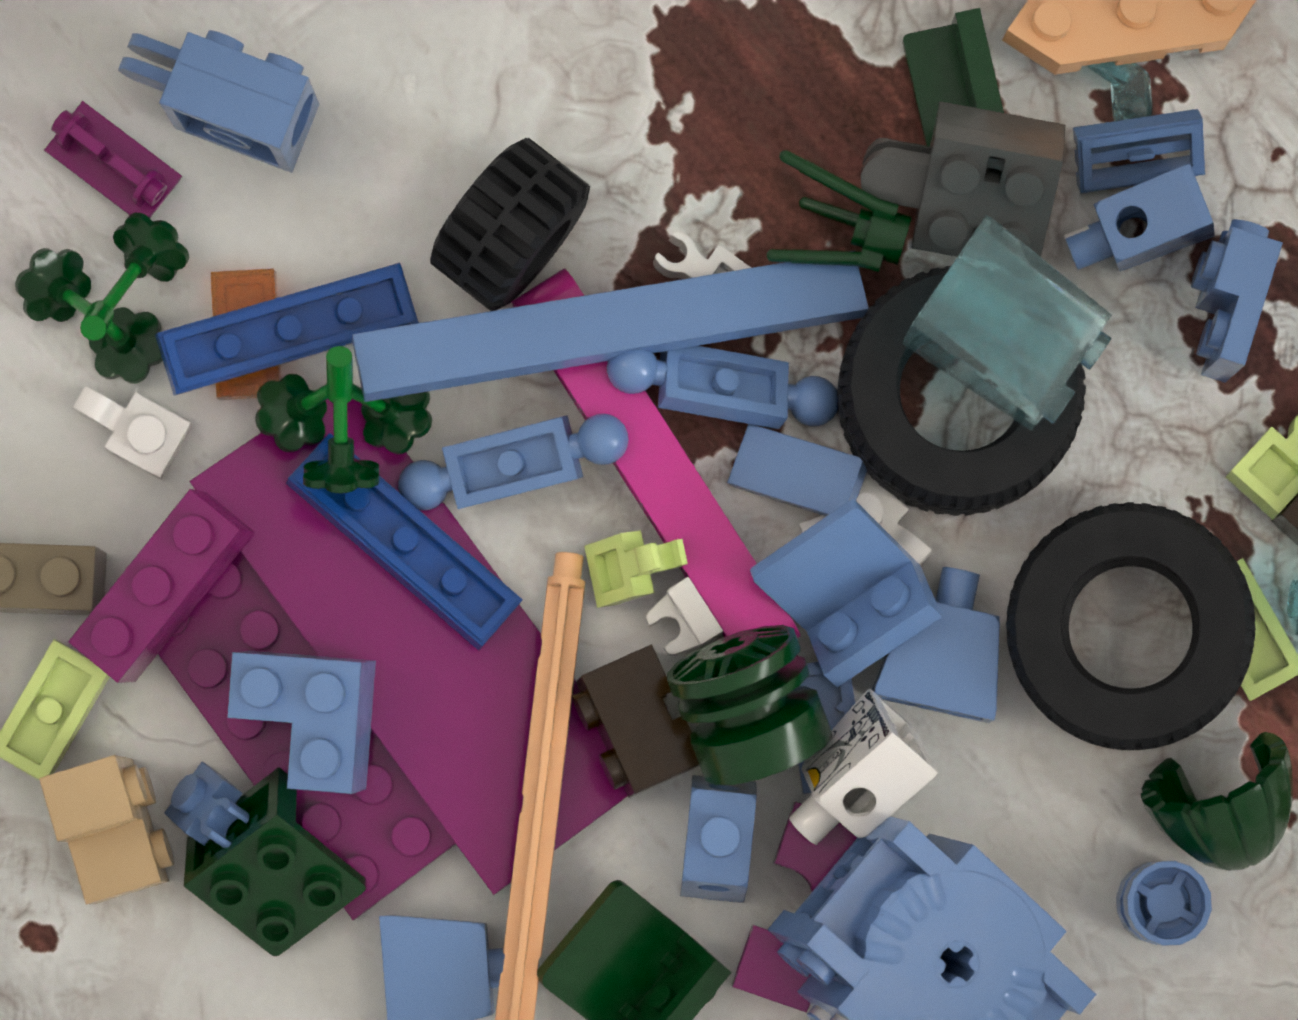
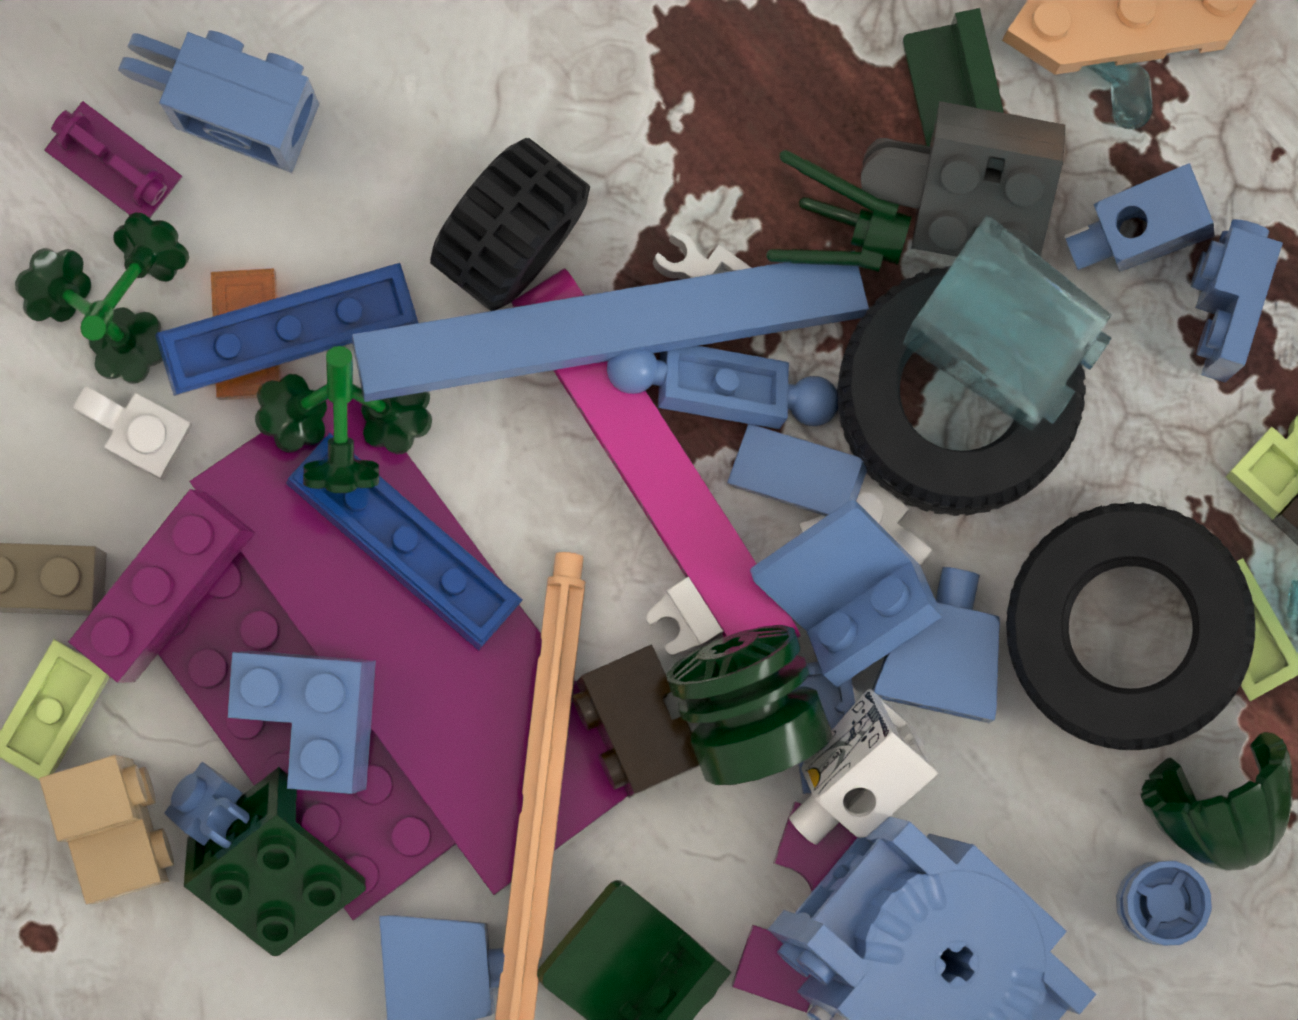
medium blue plate [398,414,629,511] -> none
yellowish green plate [584,530,688,608] -> none
medium blue torso [680,775,757,903] -> none
medium blue tile [1073,109,1205,193] -> none

